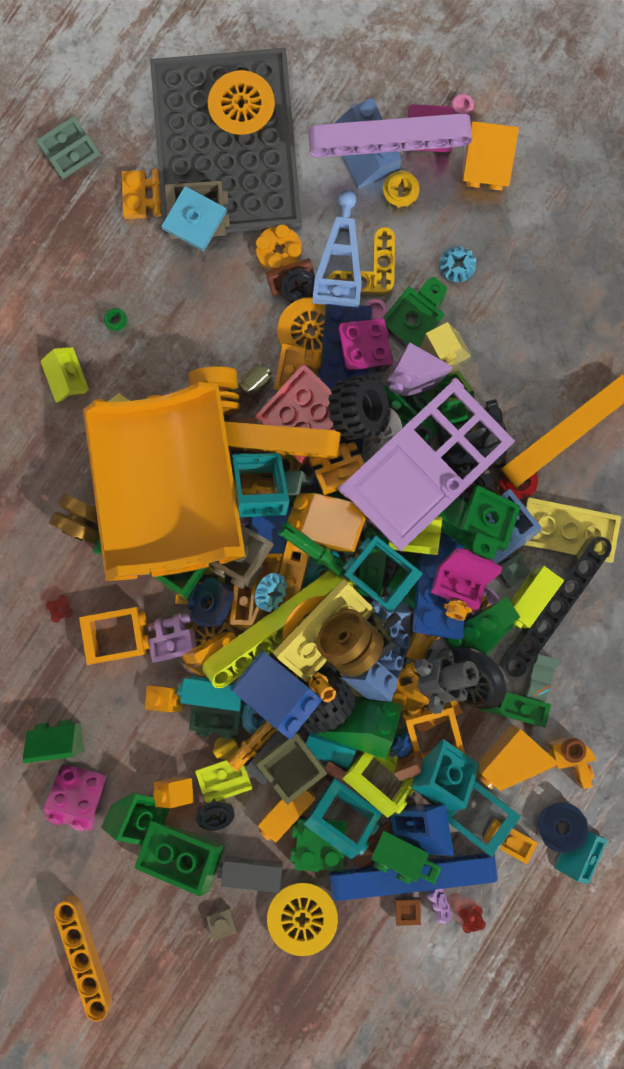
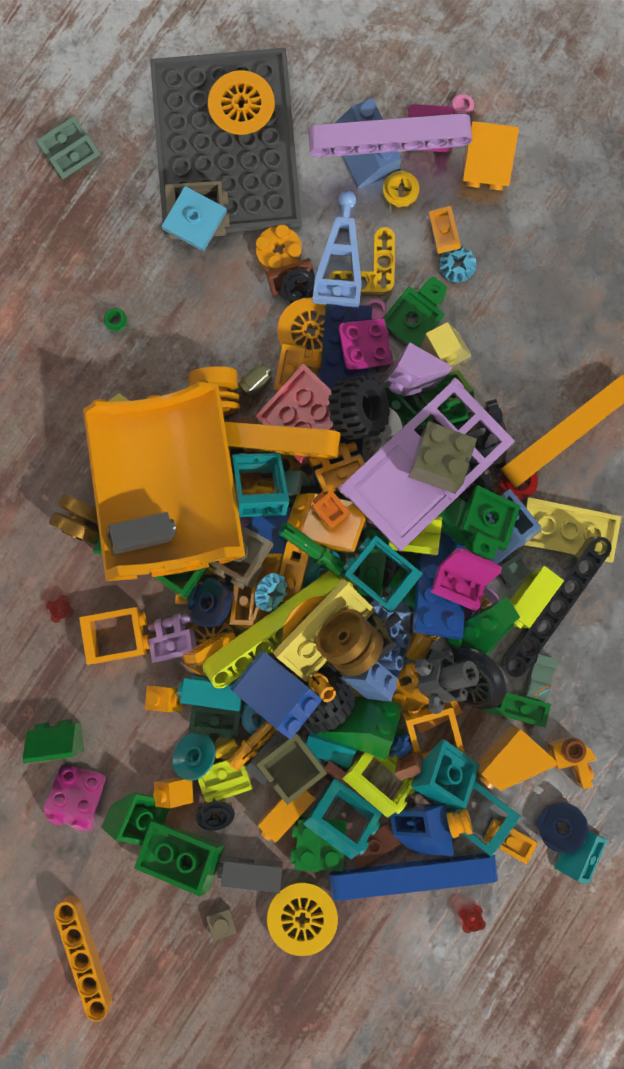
neon yellow panel [41,347,89,403] -> none
light orange plate [122,169,162,219] -> none
green brick [371,831,442,885] -> none
dark orange plate [395,897,421,926] -> none
lavender piece [427,889,452,924] -> none
light orange plate [444,599,472,621] -> none
none -> dark grey brick [106,512,176,555]
none -> teal dish [172,732,216,781]
none -> orange bracket [310,490,350,530]
none -> olive piece [408,422,477,494]
none -> light orange plate [428,206,461,254]
none -> light orange wheel [447,809,473,838]

